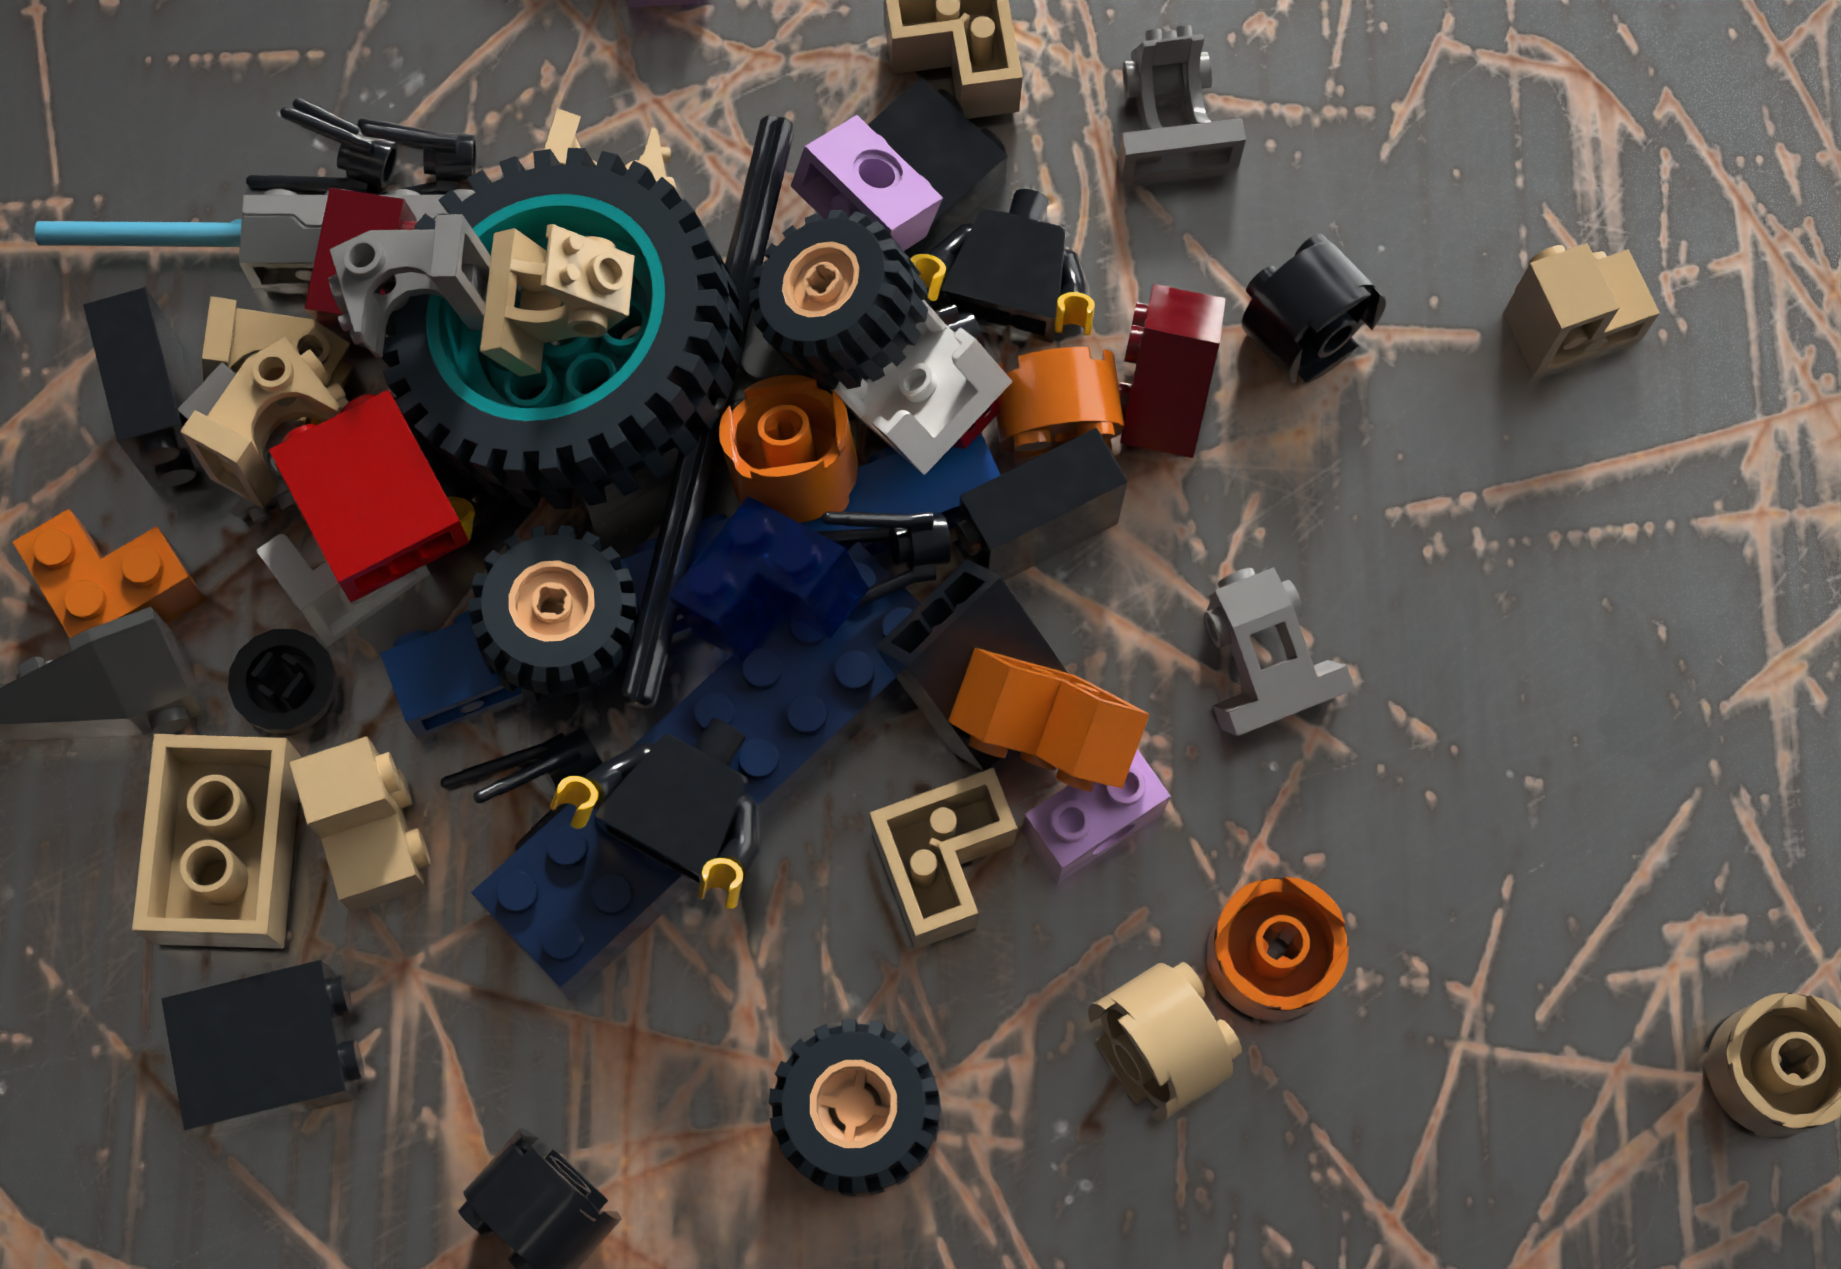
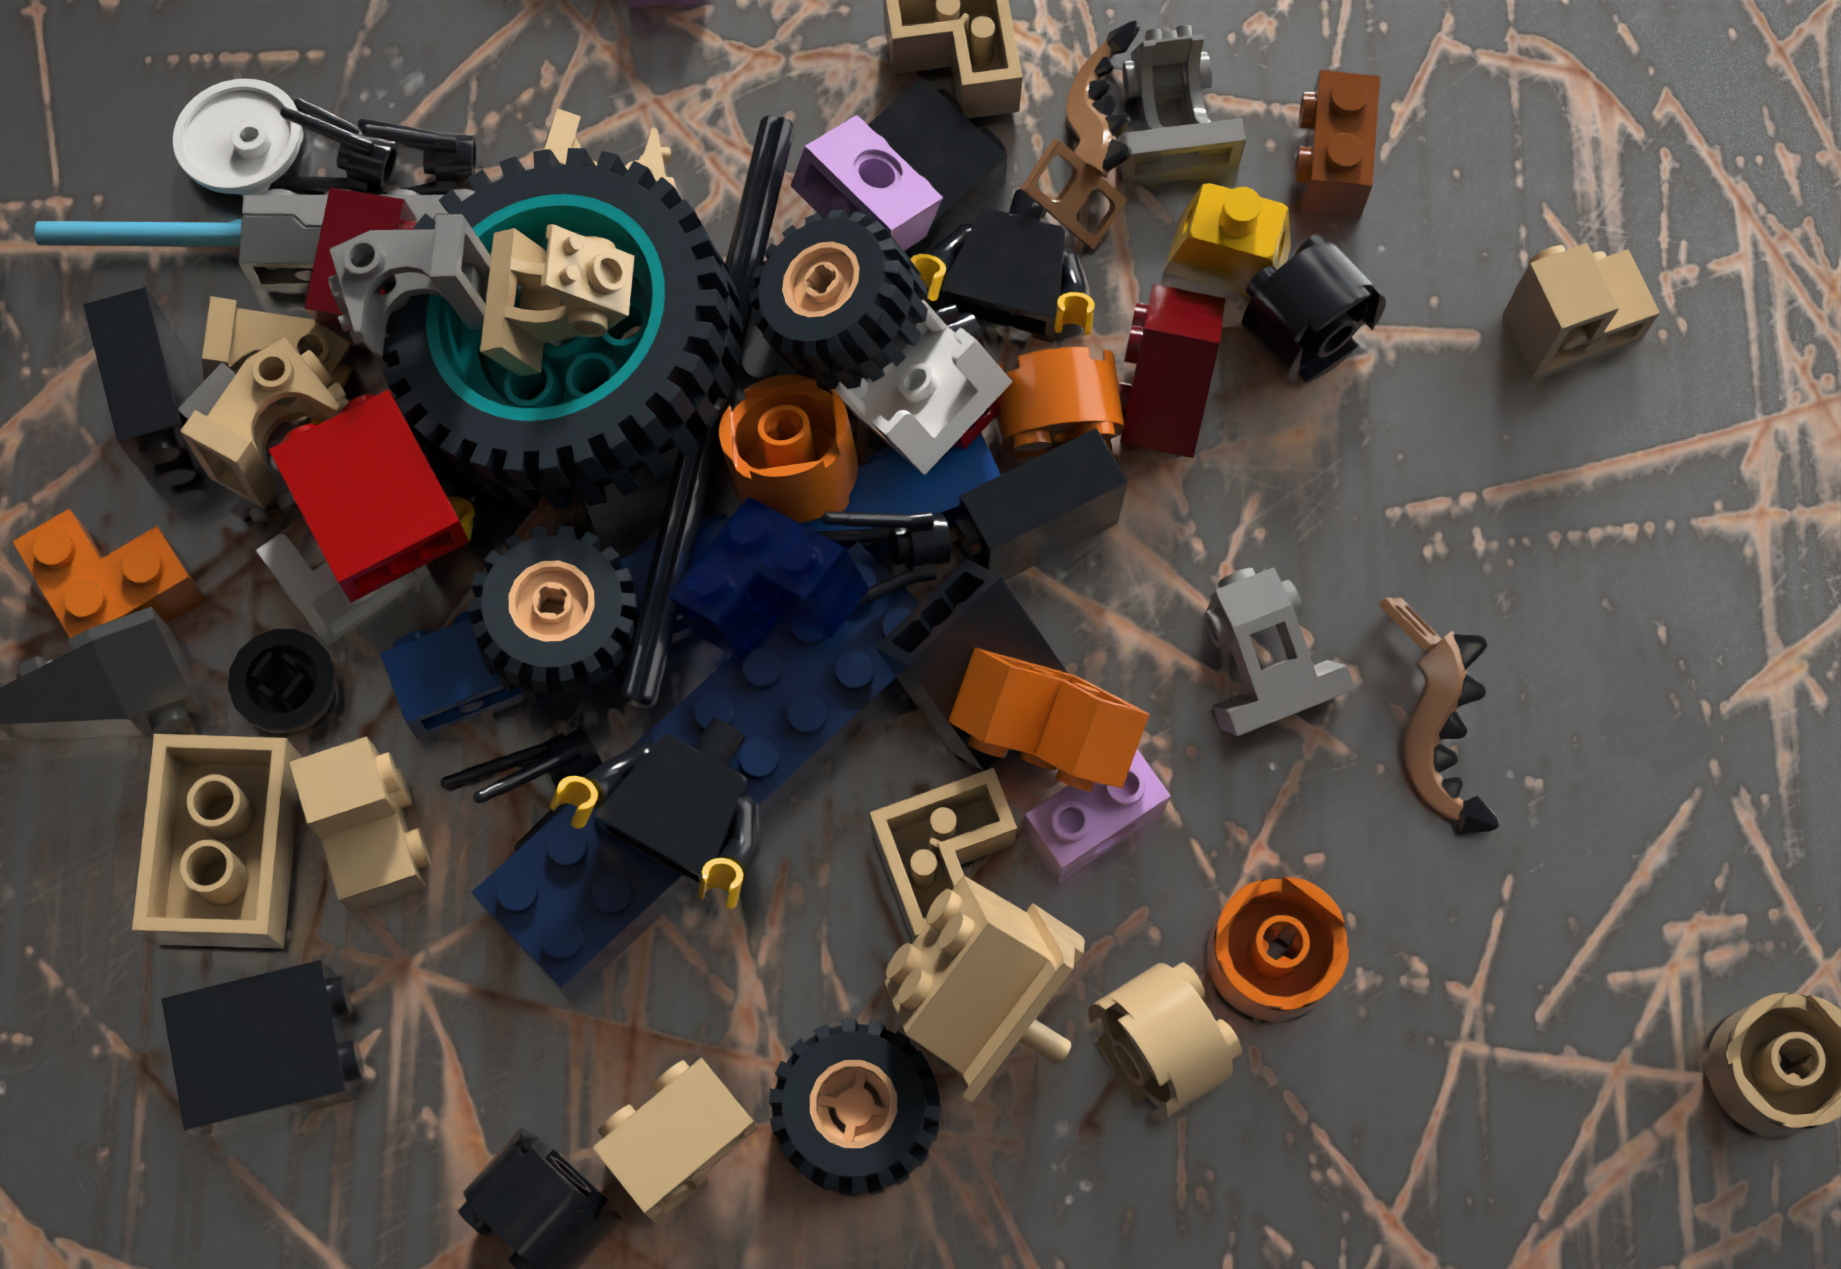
none -> white piece [173,79,304,197]
none -> tan brick [592,1057,757,1224]
none -> tan piece [884,875,1085,1102]
none -> medium nougat piece [1020,20,1141,250]
none -> yellow torso [1163,183,1291,298]
none -> dark orange brick [1294,70,1381,218]
none -> medium nougat piece [1378,598,1500,833]

